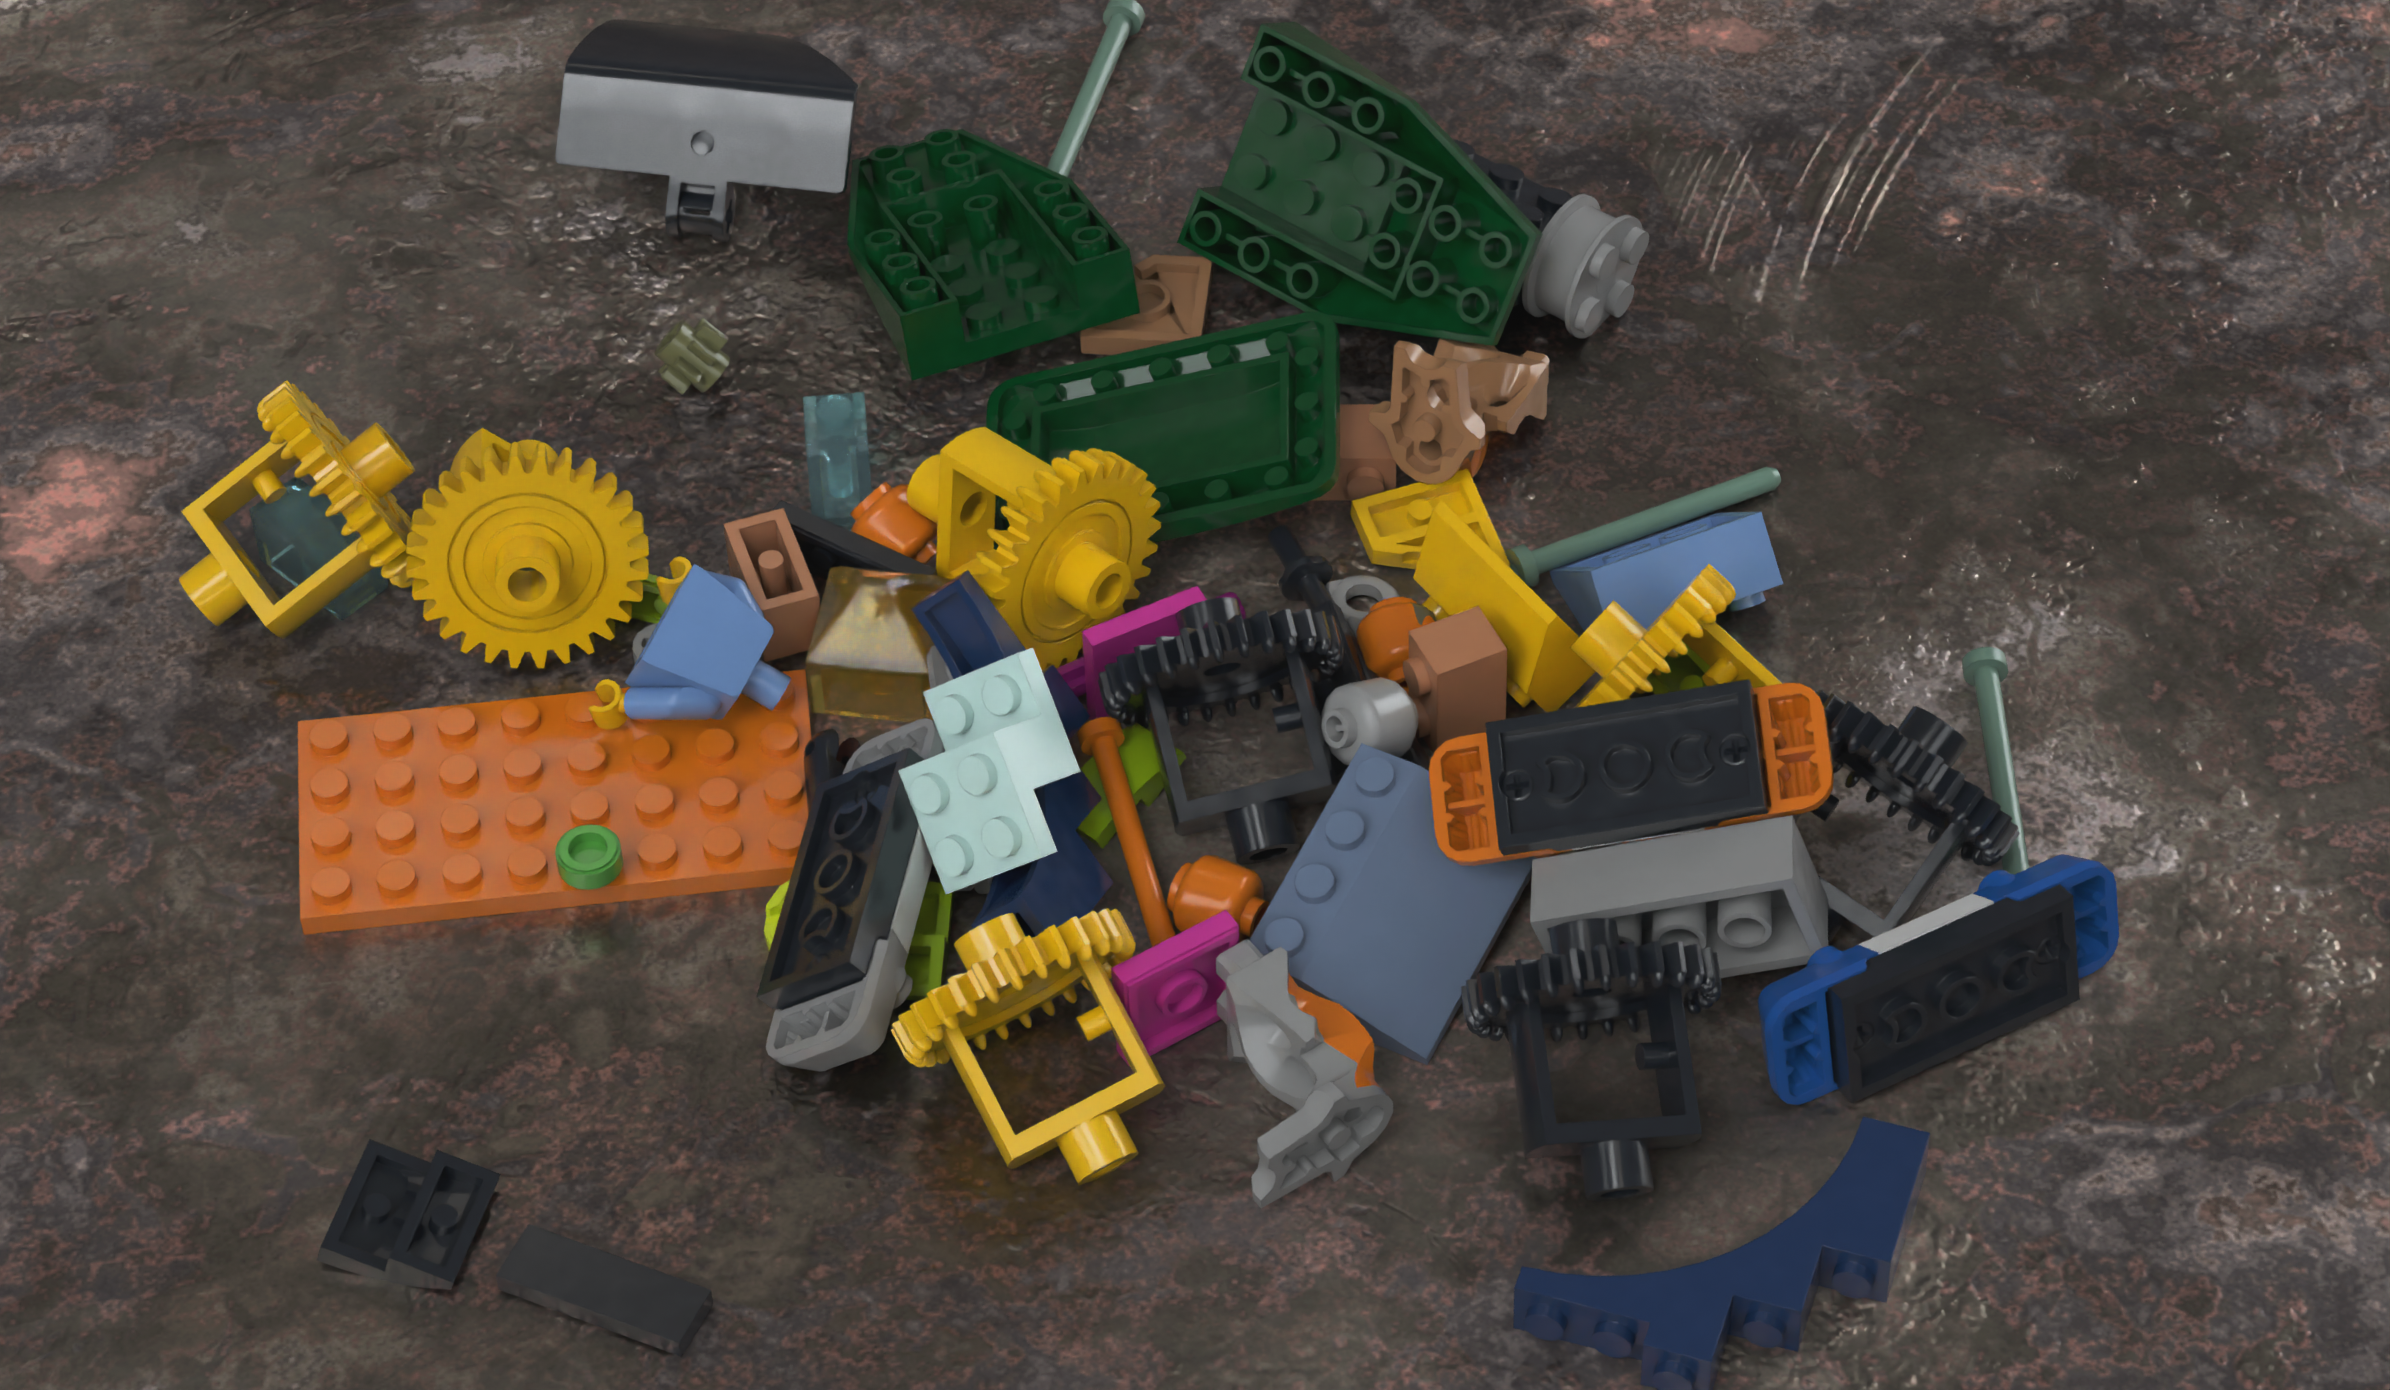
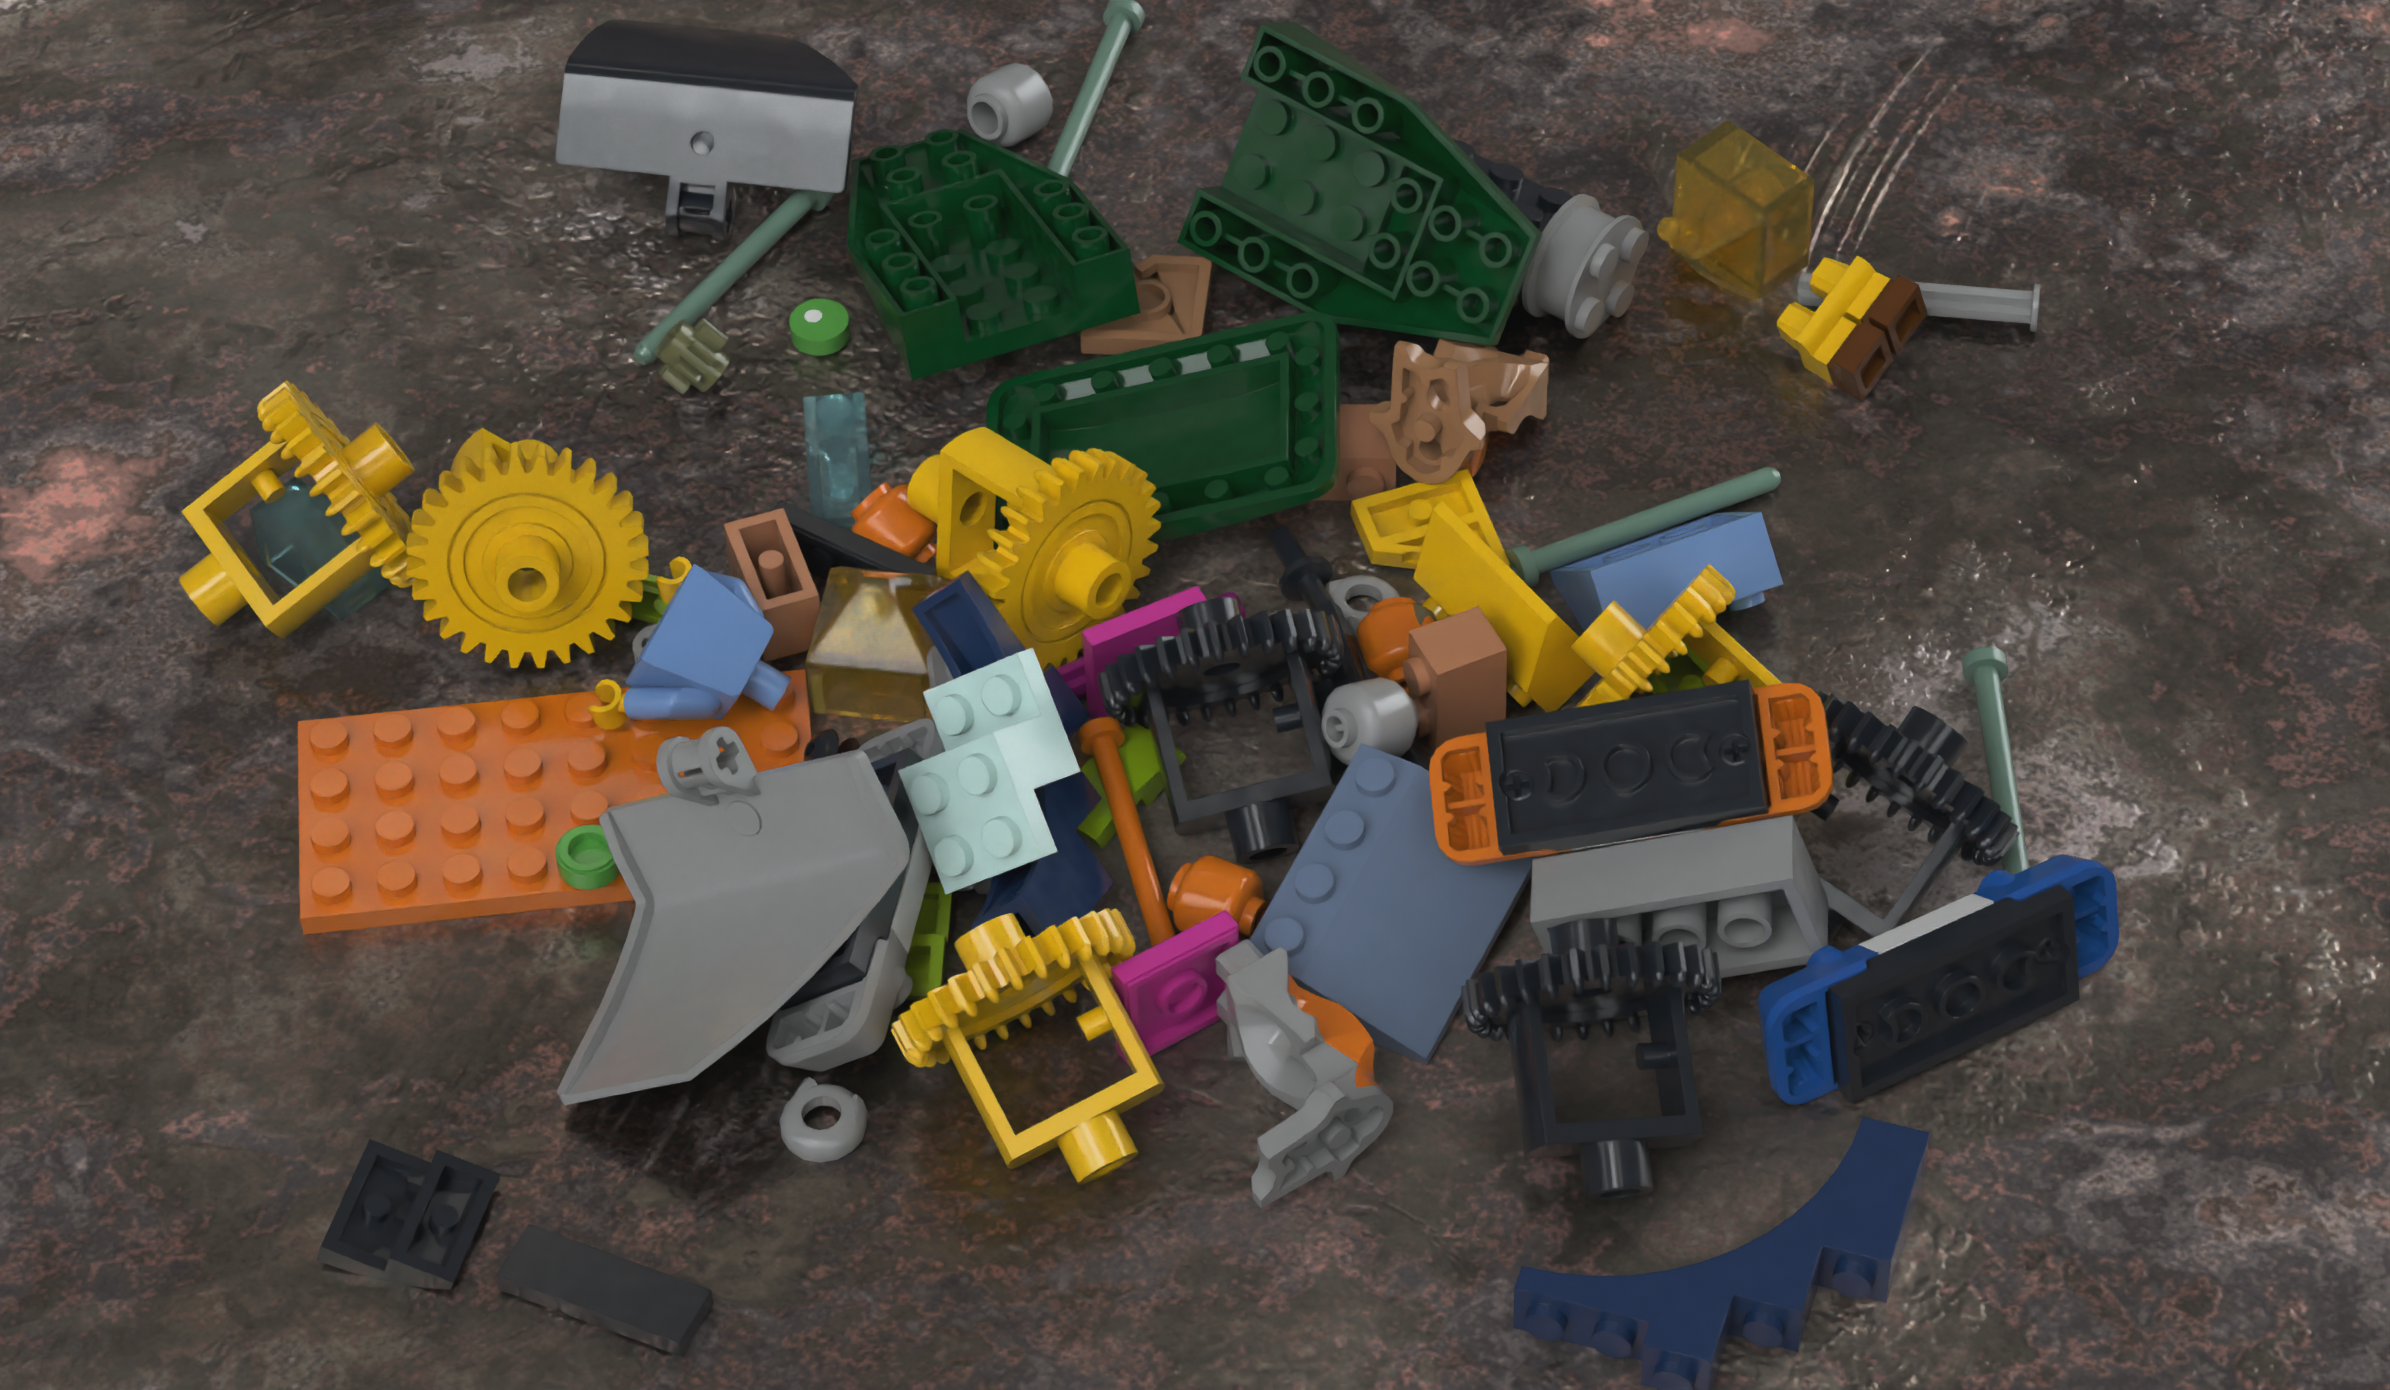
none -> light grey panel [557,726,910,1105]
none -> sand green bar [633,189,834,365]
none -> light grey piece [780,1077,868,1163]
none -> bright green tile [789,298,851,356]
none -> light grey head [967,63,1053,147]
none -> clear yellow piece [1657,120,1815,301]
none -> hips [1776,255,1928,402]
none -> light grey axle [1797,273,2041,332]

